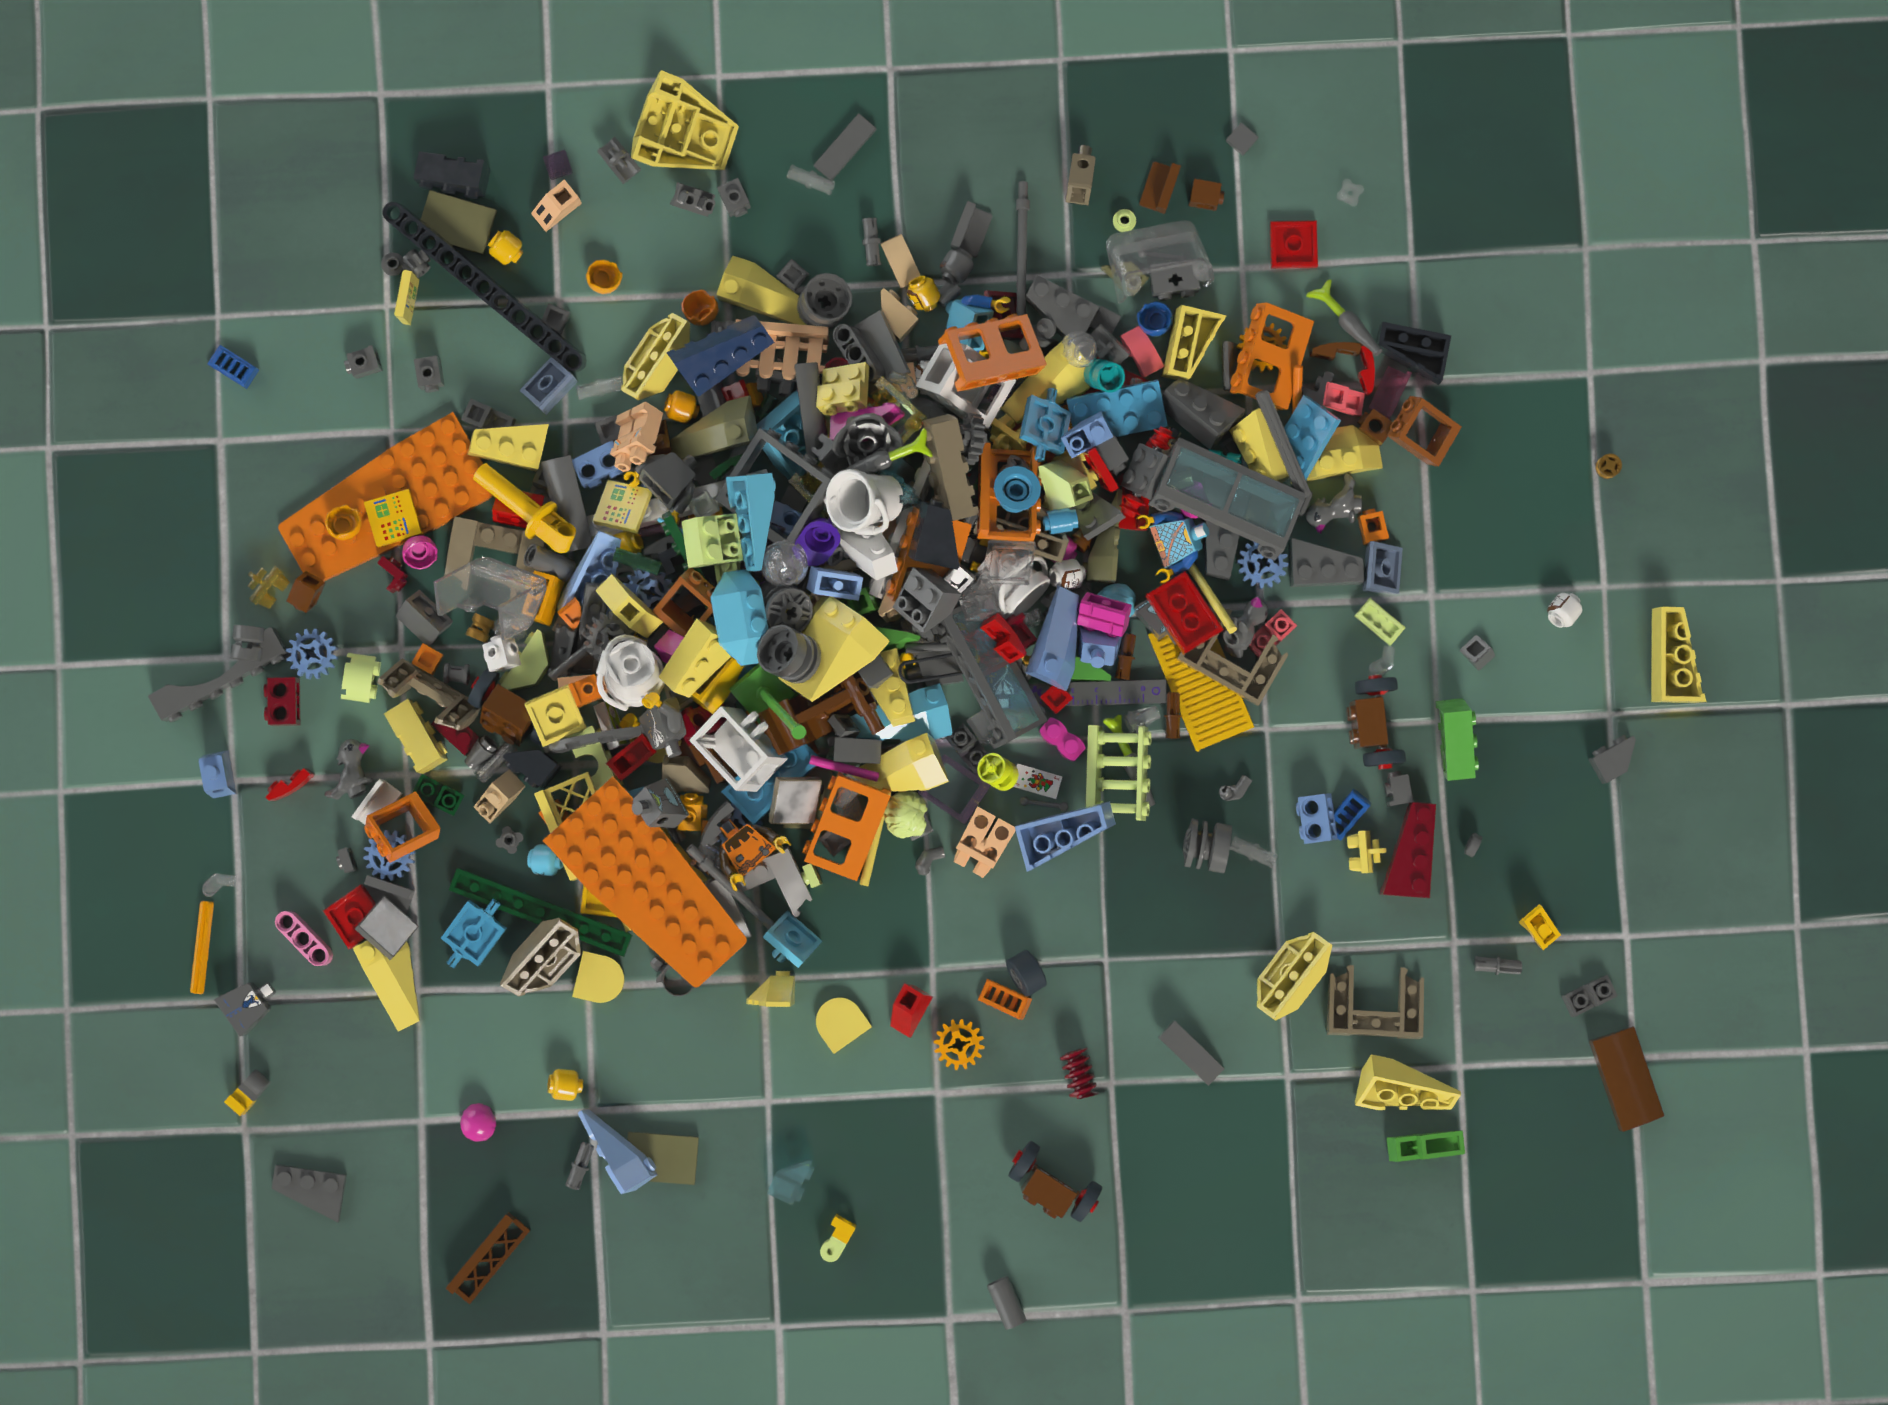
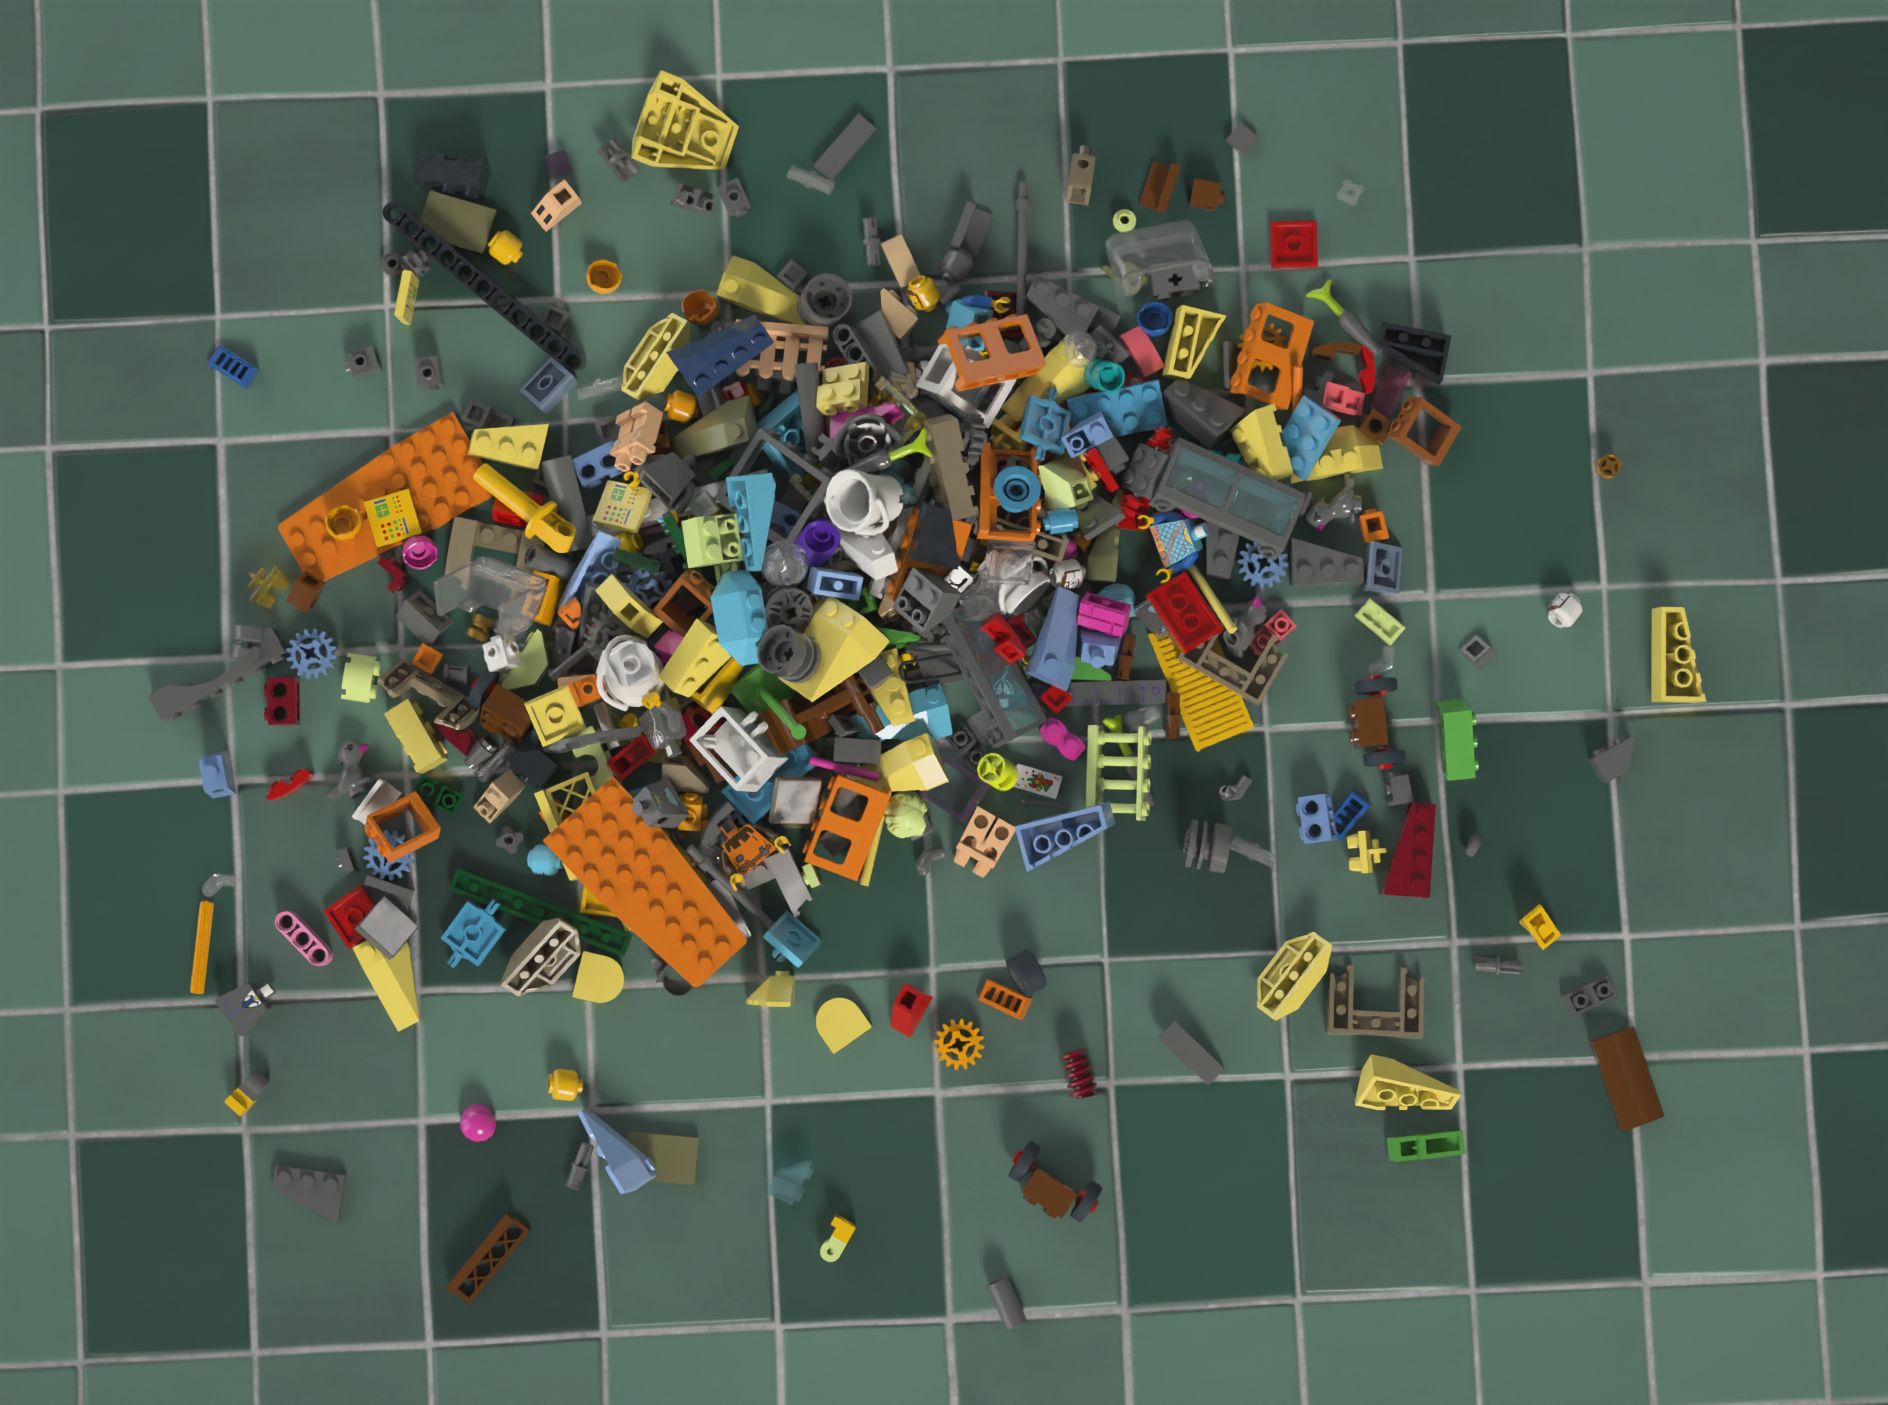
dark grey axle [1255,390,1311,498] -> none

